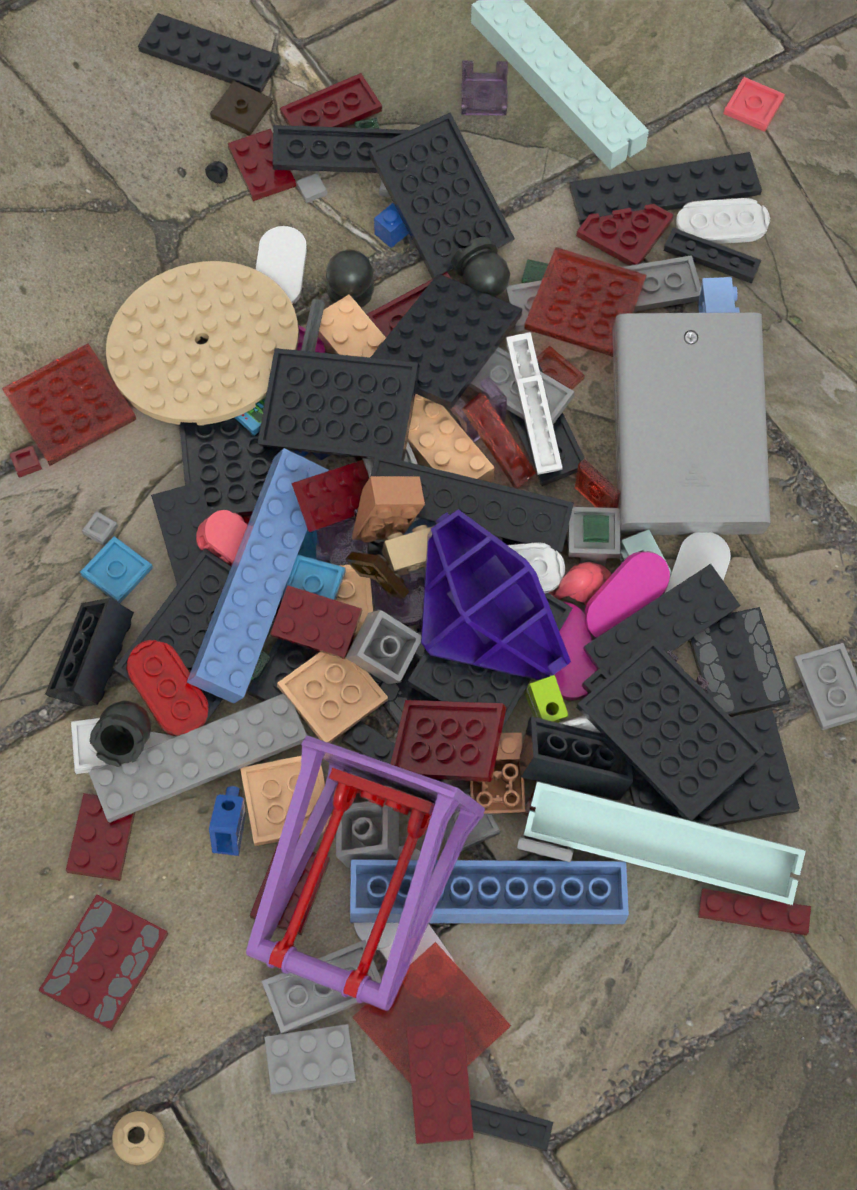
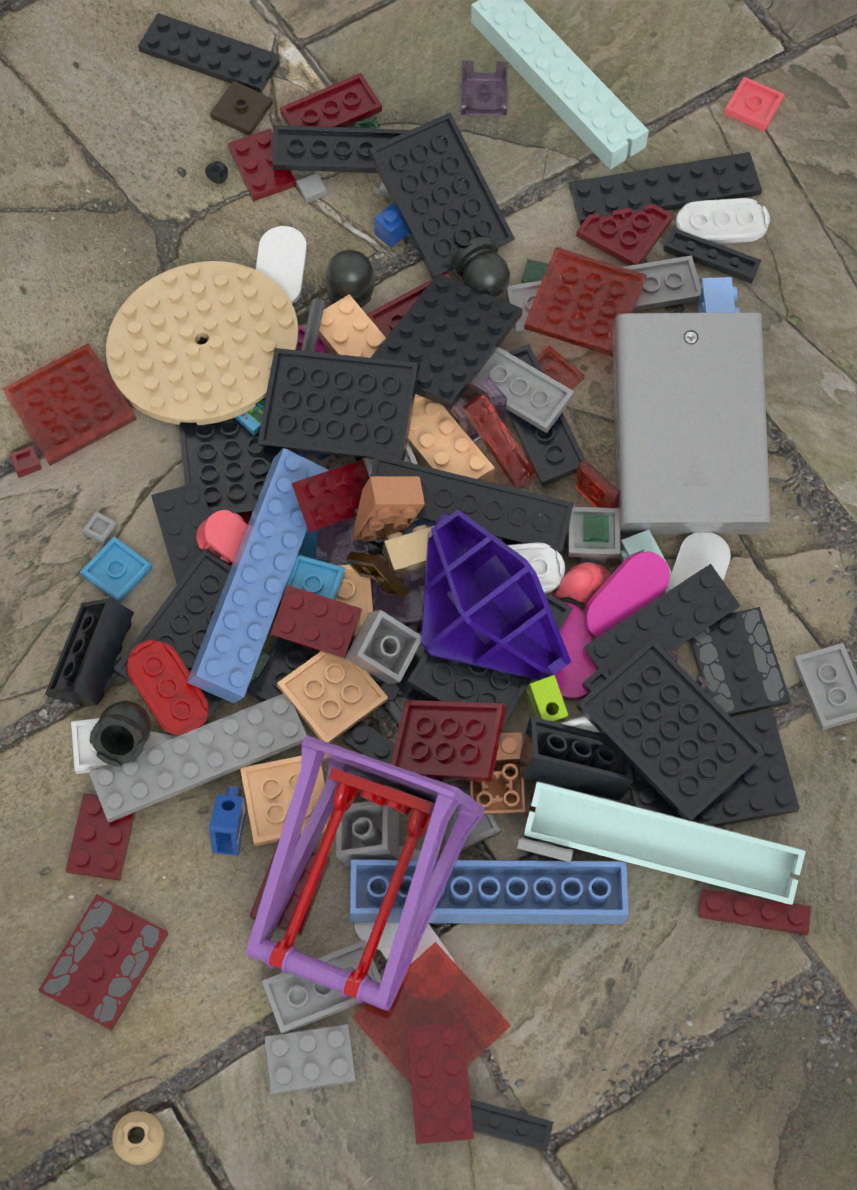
white slope [506,332,562,475] -> none

